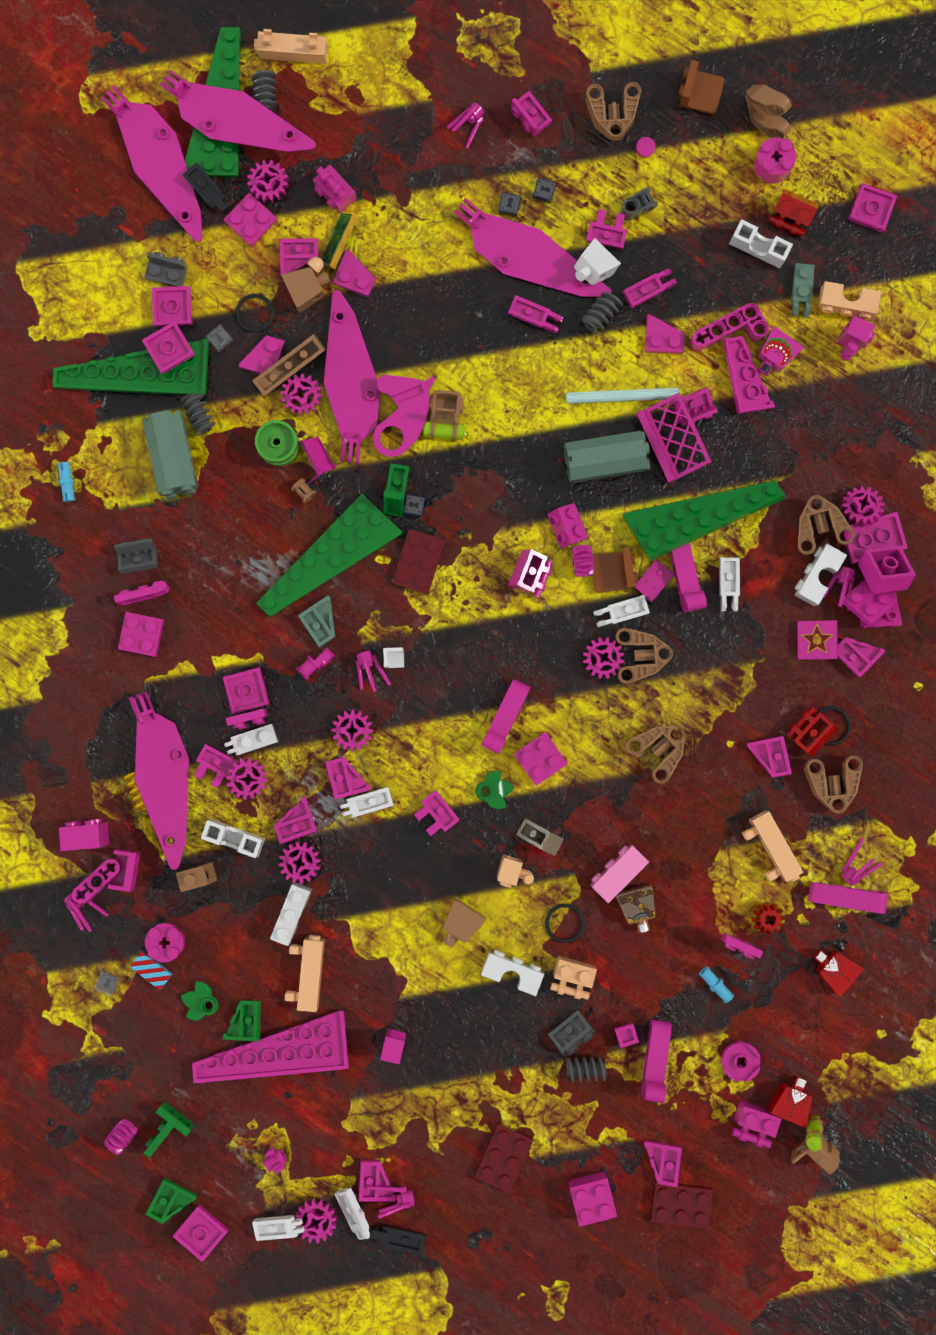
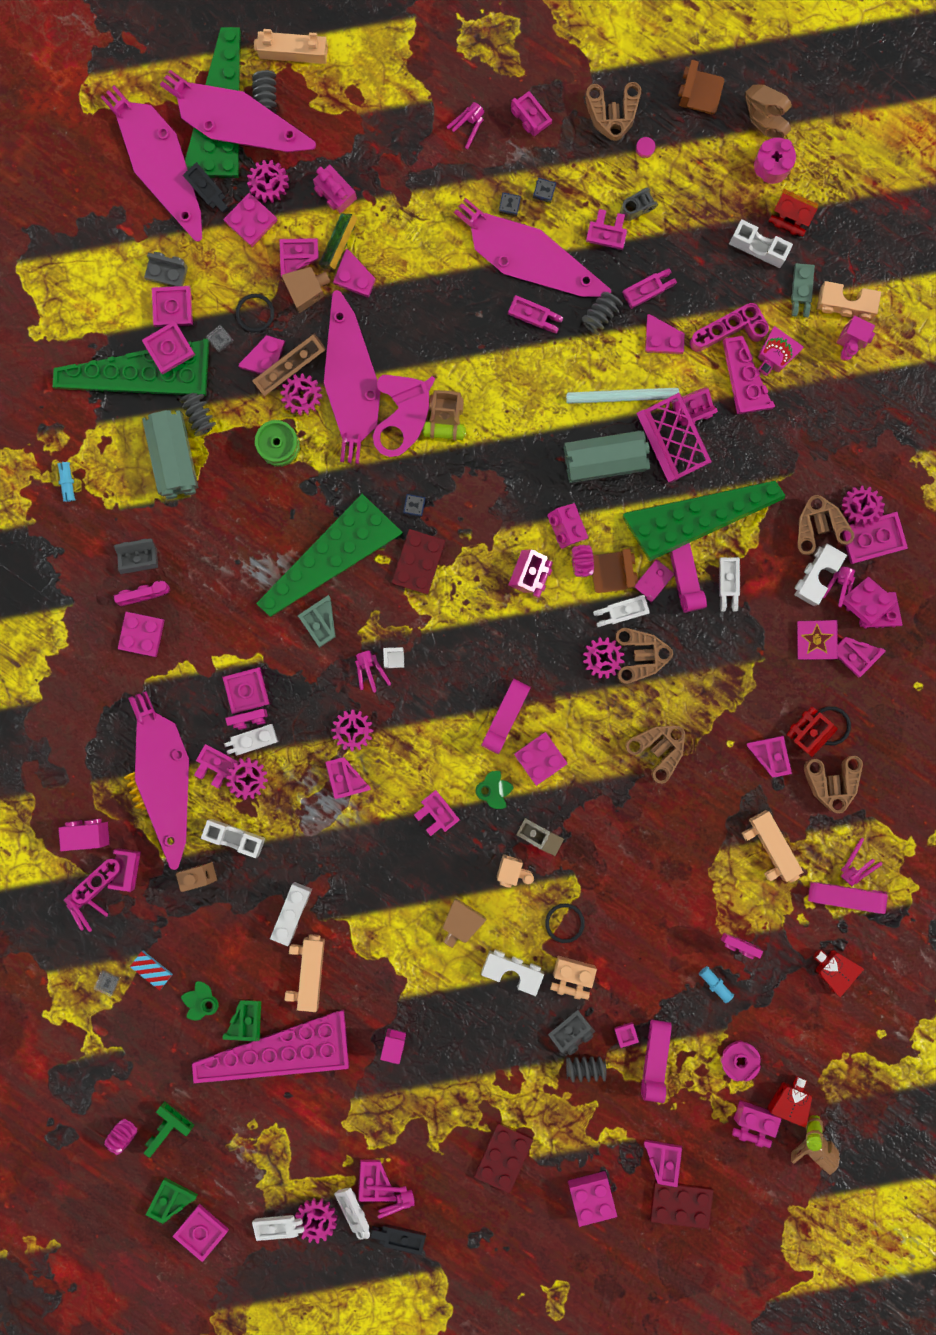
dark pink plate [145,922,185,962] -> none
dark pink gear [263,1147,287,1174] -> none
dark pink wing [274,796,318,844] -> none
dark pink gear [279,841,321,884] -> none
medium nougat bush [291,478,317,504] -> none
dark pink connector [296,648,335,681] -> none
dark pink piece [300,436,337,483] -> none
light nougat hinge [307,257,324,274] -> none
white hinge [340,787,394,818] -> none
green bracket [384,464,409,517] -> none
white torso [574,239,621,285] -> none
bright pink brick [590,844,649,903] -> none
torso [615,884,655,933] -> none
red gear [751,902,785,936] -> none
dark pink tile [848,183,897,233] -> none
dark pink brick [858,546,916,594] -> none

